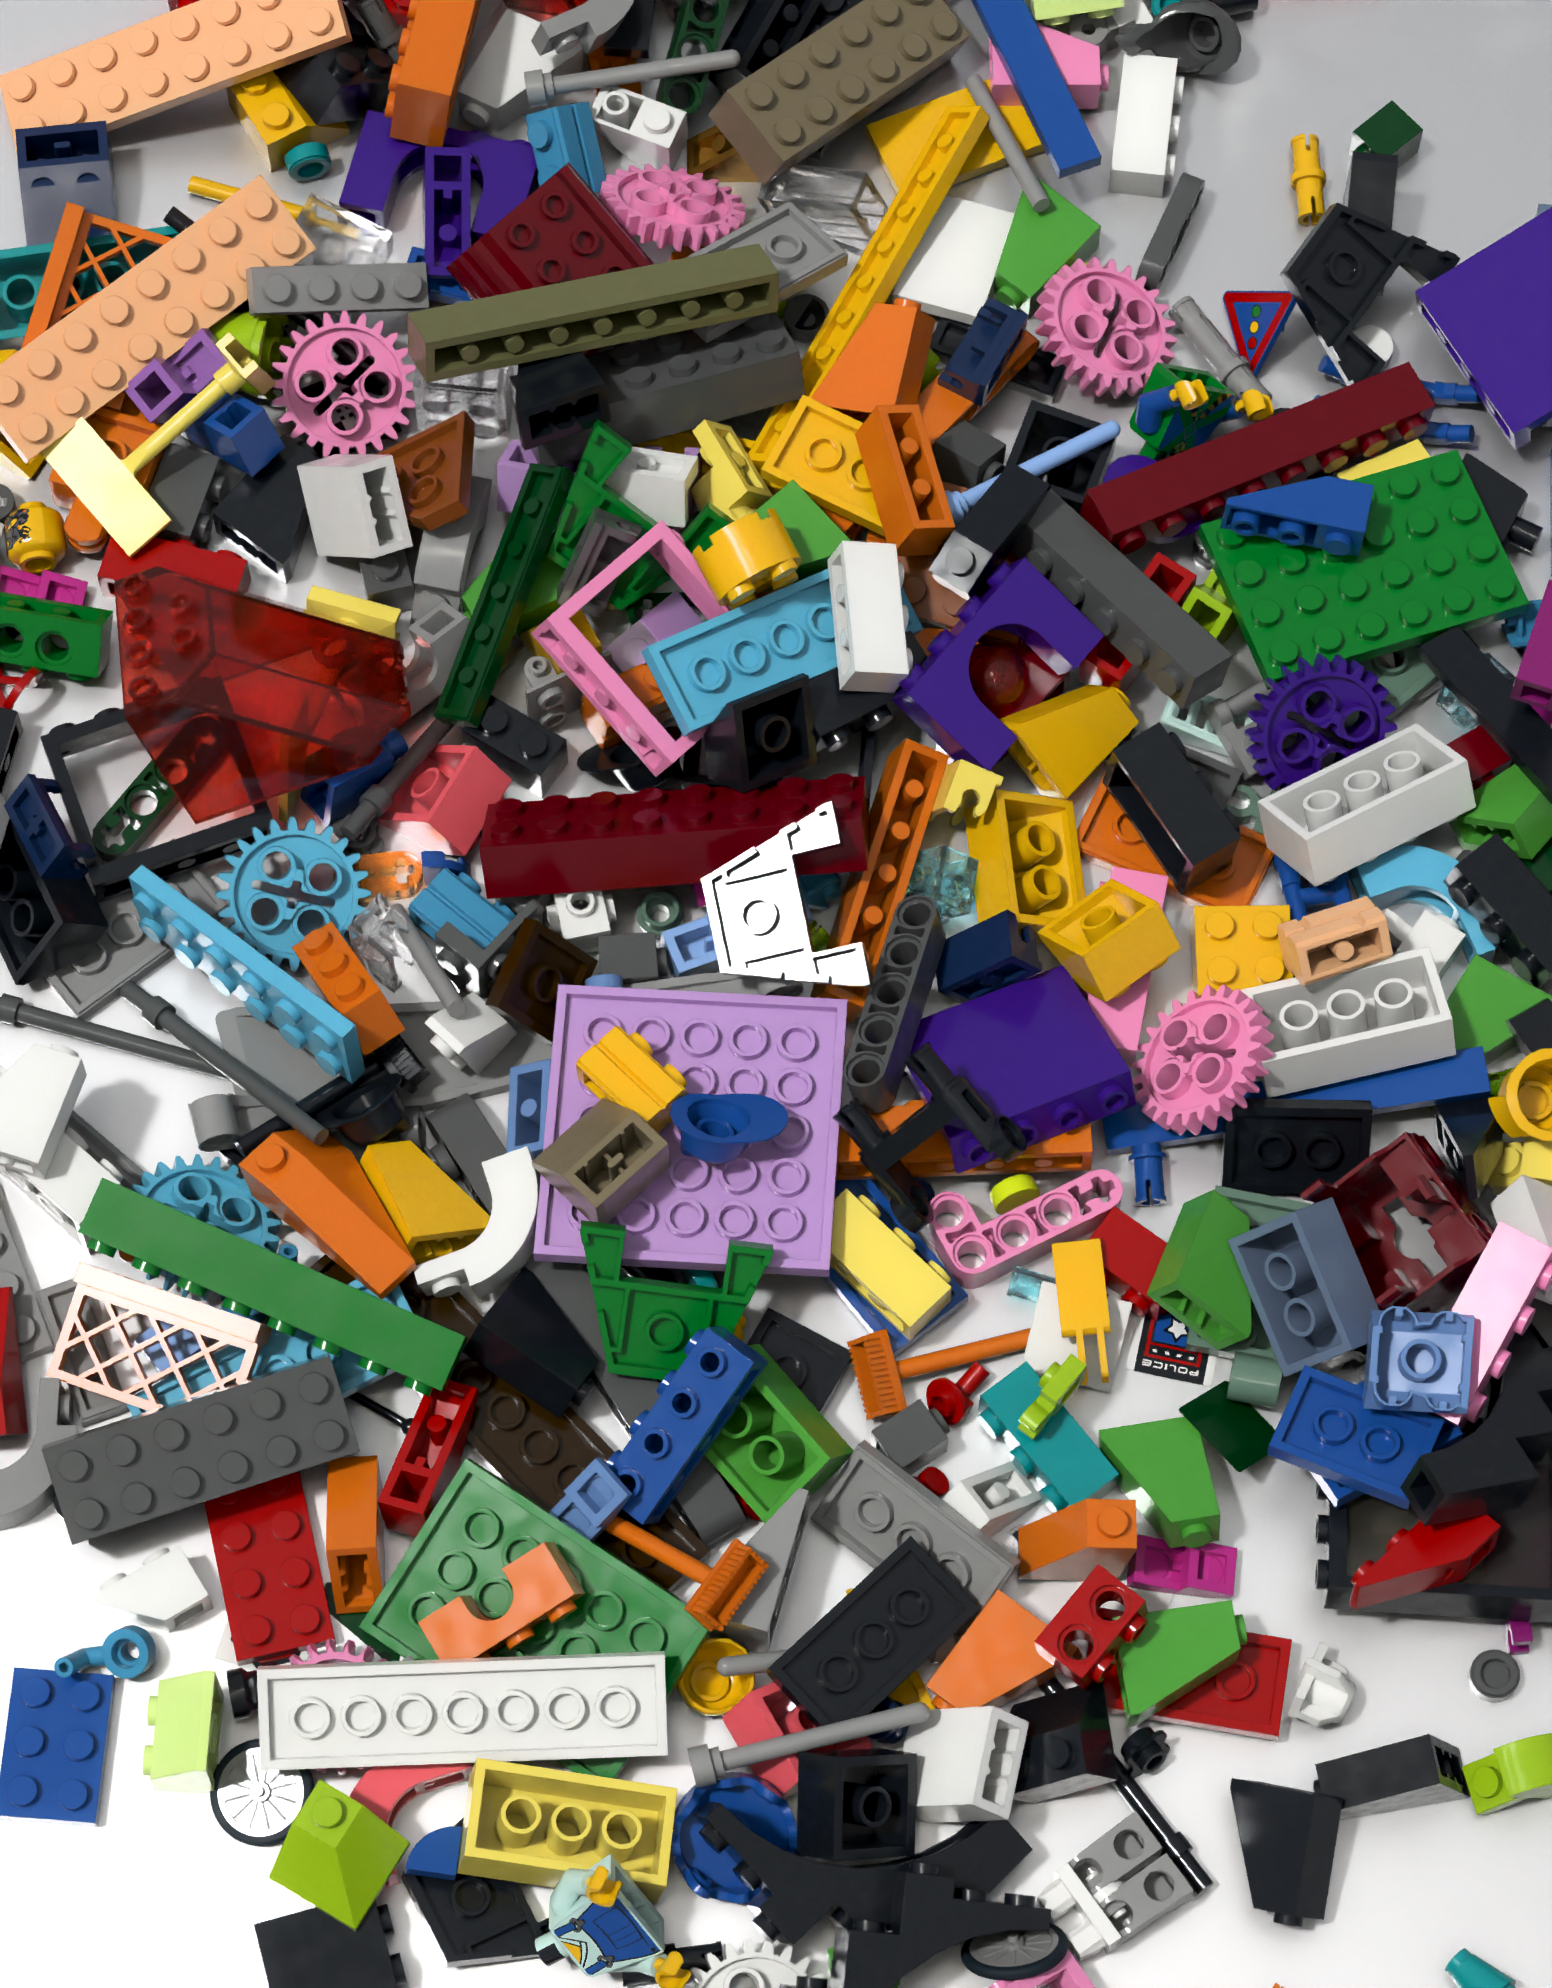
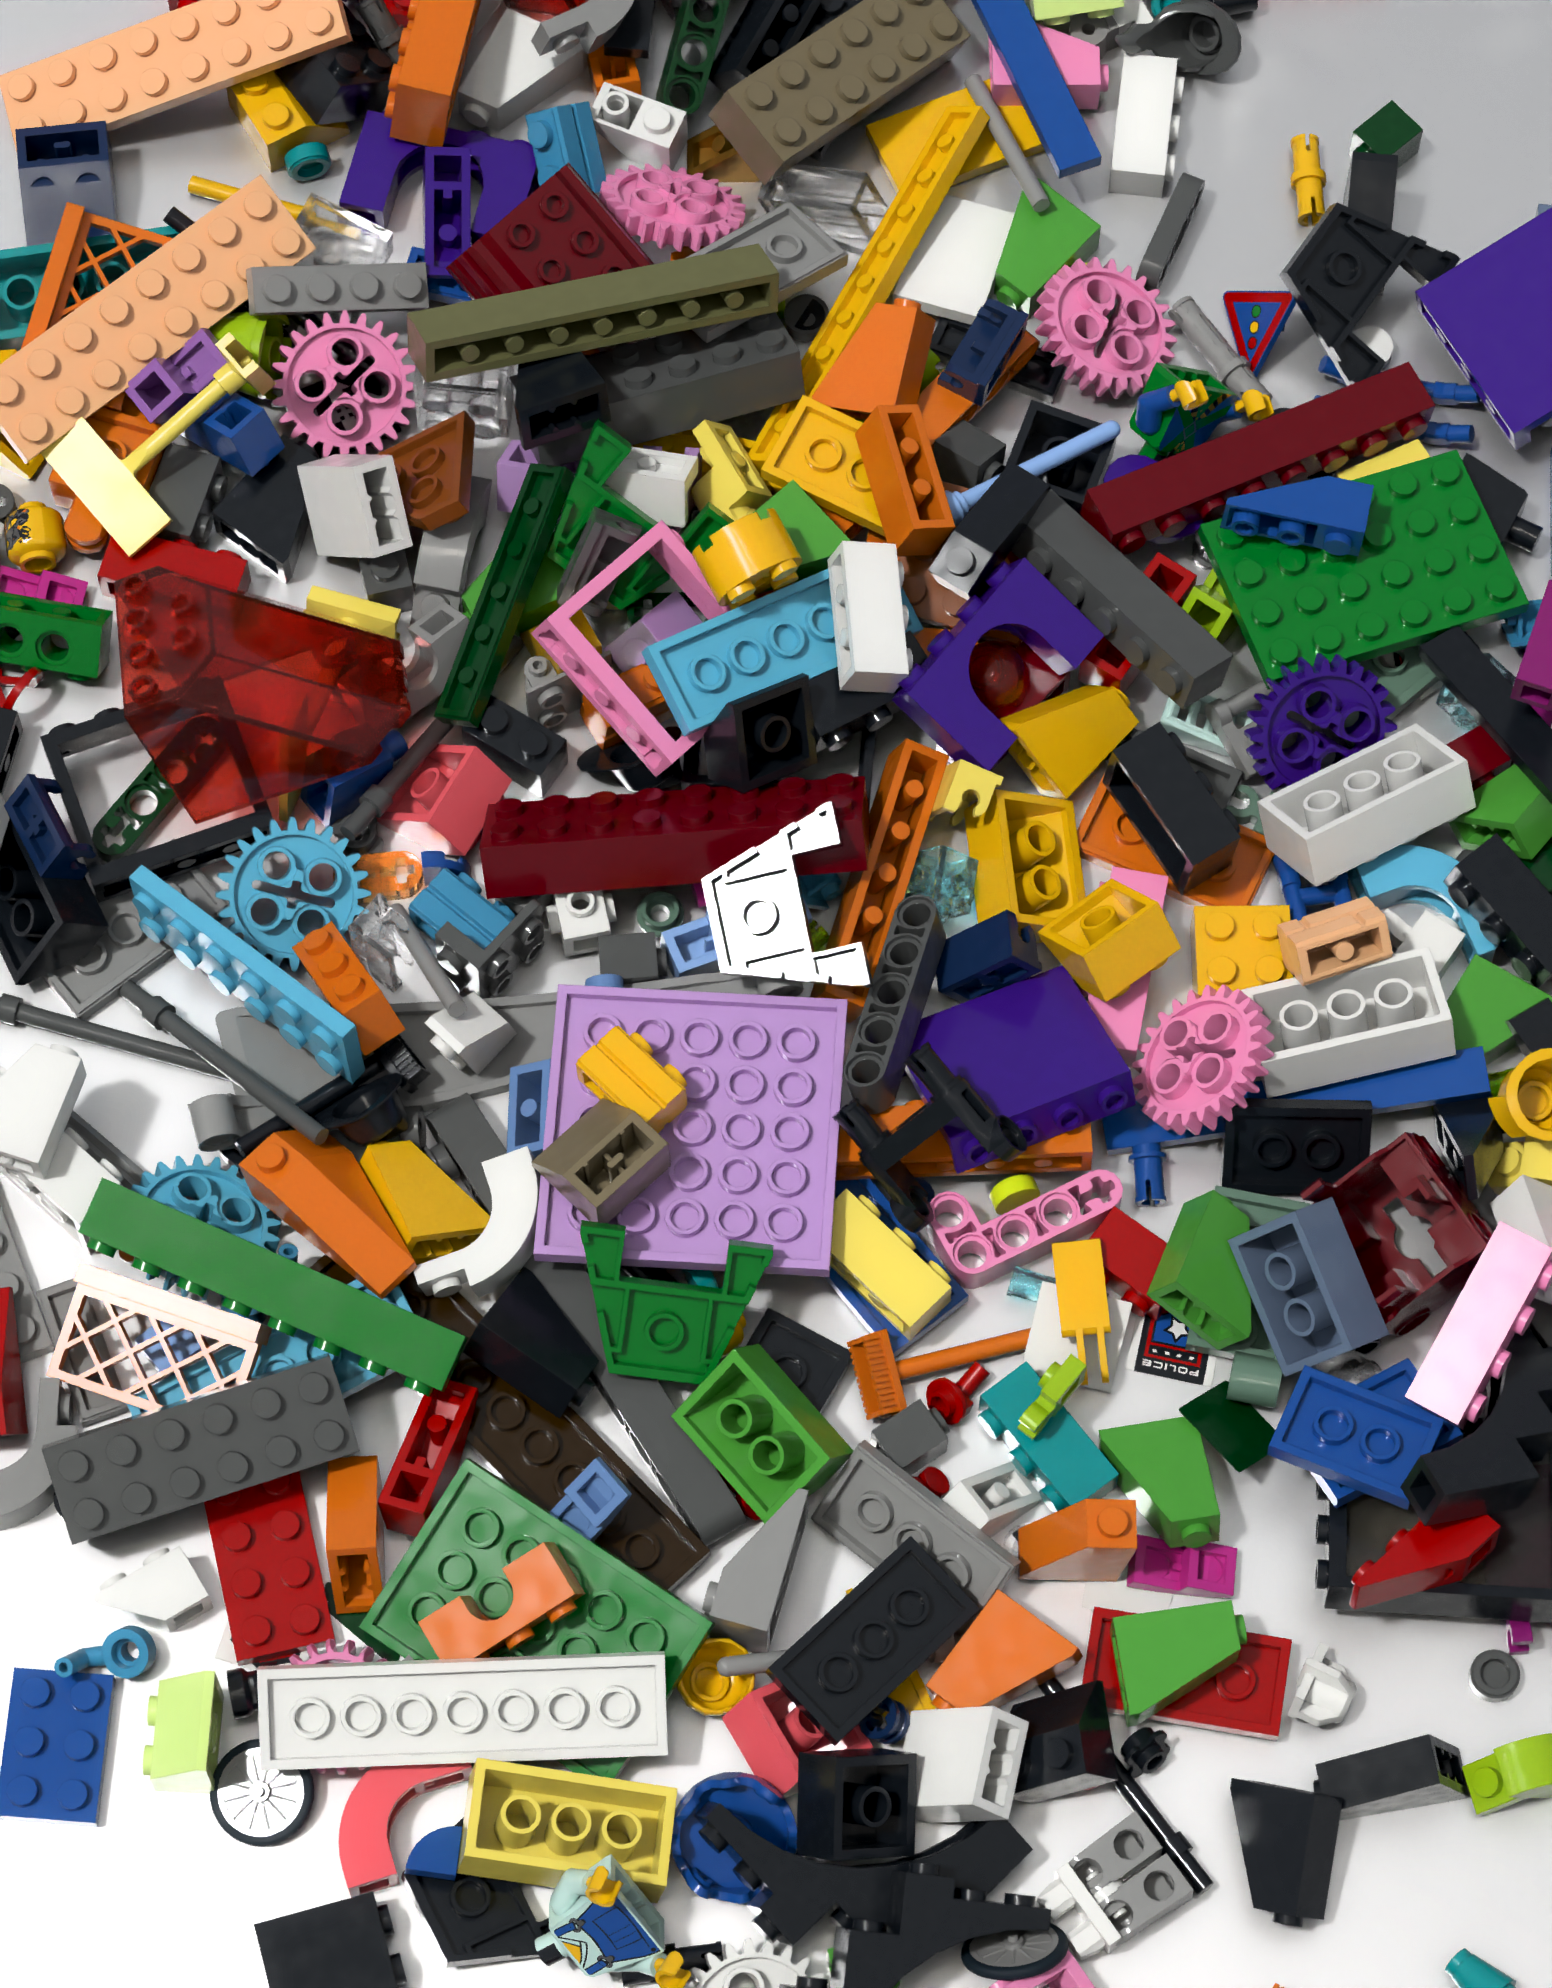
lime slope [269,1779,410,1931] -> none
black hinge [348,1392,413,1436] -> none
dark brown plate [485,918,598,1045] -> none
light grey piece [524,49,741,108] -> none
orange piece [605,1515,770,1632] -> none
blue brick [606,1326,769,1525] -> none
blue piece [670,1093,788,1164] -> none
light grey piece [687,1702,930,1789] -> none
red brick [1034,1564,1148,1690] -> none
medium blue slope [1362,1306,1475,1414] -> none

